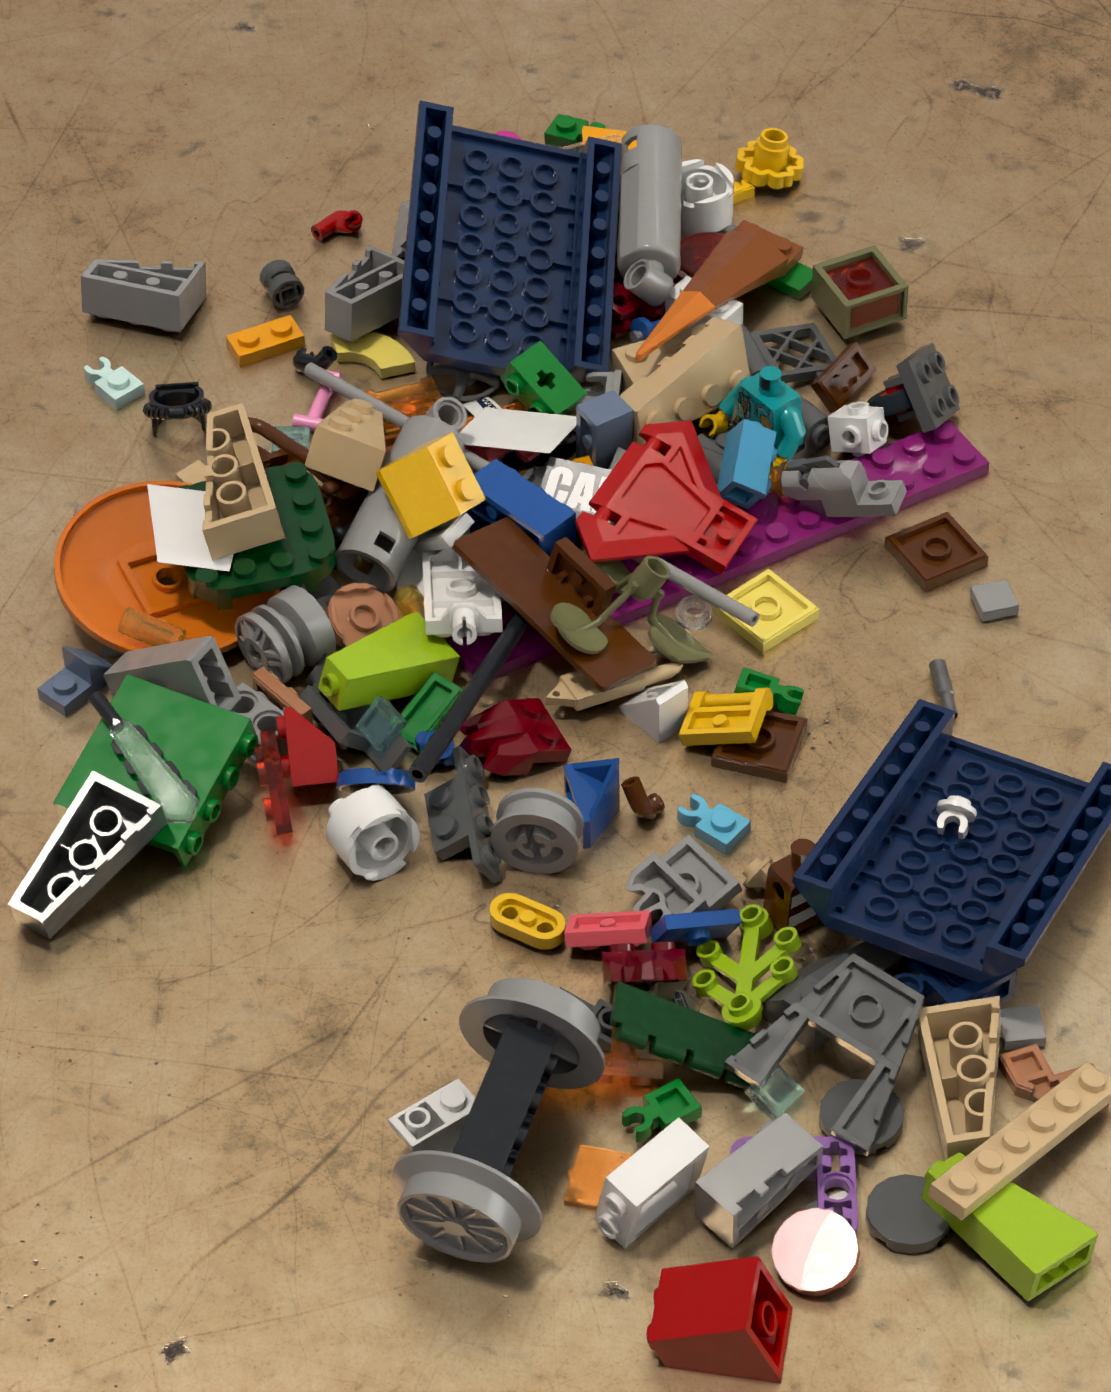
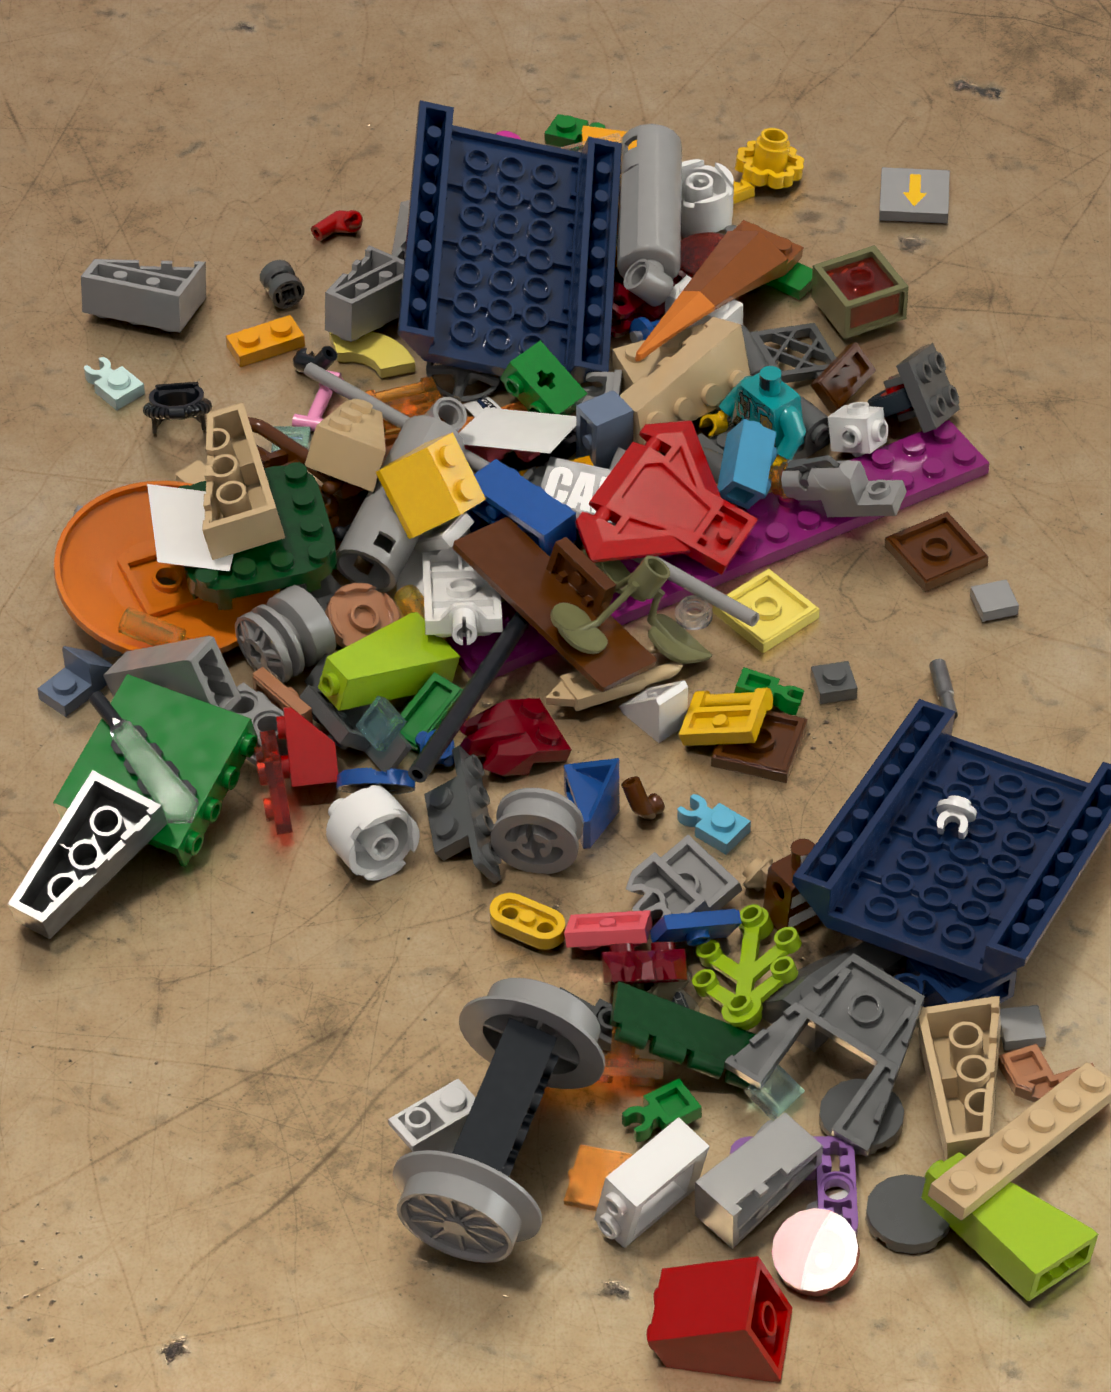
none -> dark grey plate [810,661,858,704]
none -> light grey tile [879,167,950,223]

